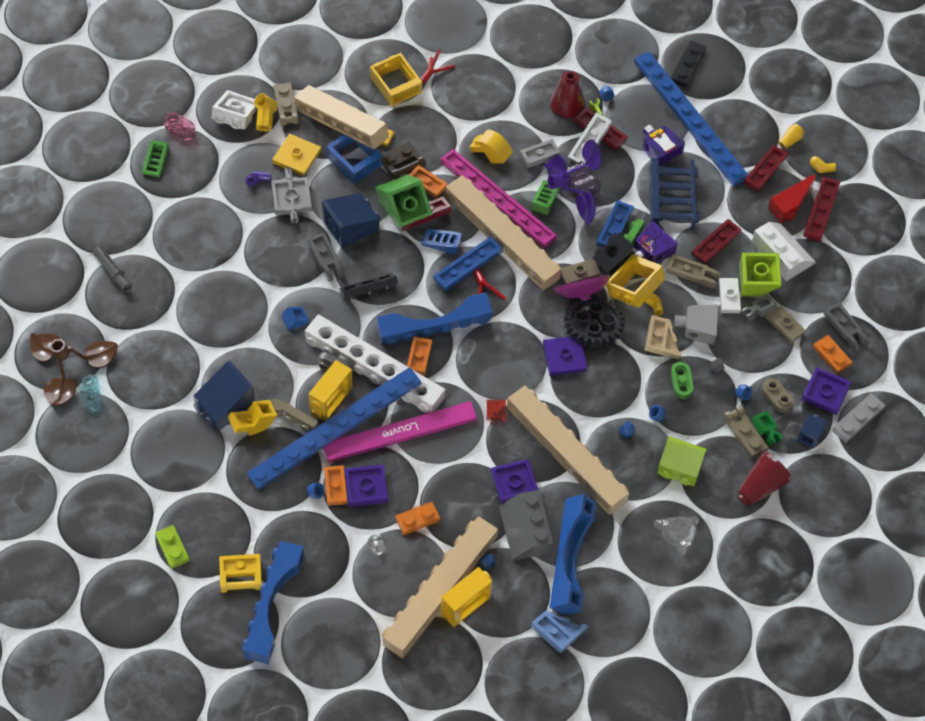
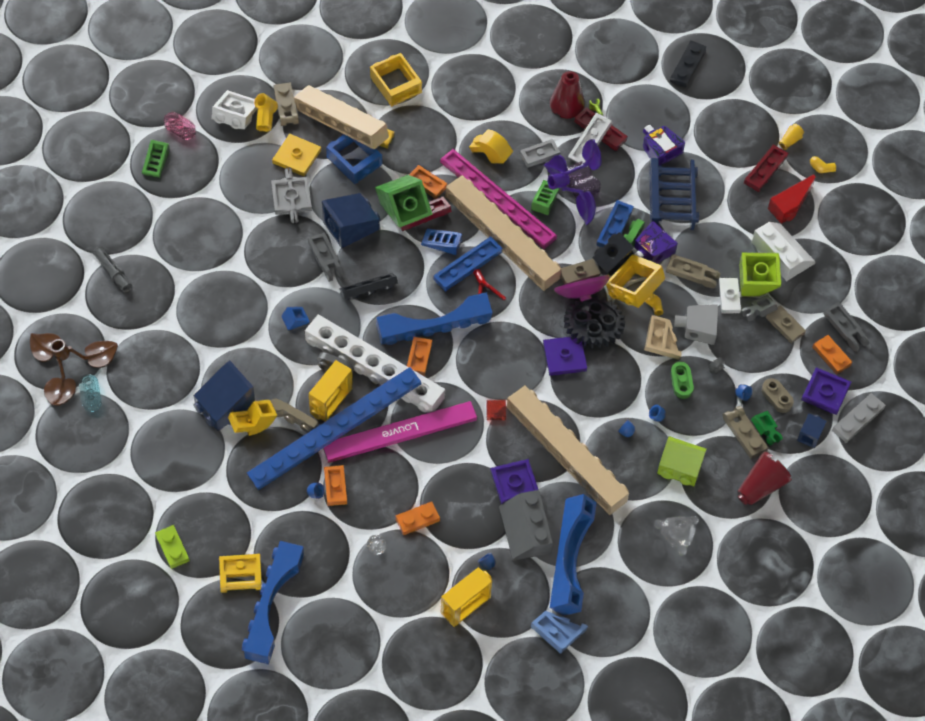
dark purple arm [245,171,271,187] -> none
dark purple plate [344,464,388,507] -> none
dark brown plate [382,141,426,180] -> none
tan brick [382,516,498,659] -> none
red plant [420,49,455,84] -> none
blue hinge [599,86,615,102] -> none
blue plate [634,51,748,186] -> none
dark red plate [691,219,742,265] -> none
dark red plate [803,176,840,242] -> none

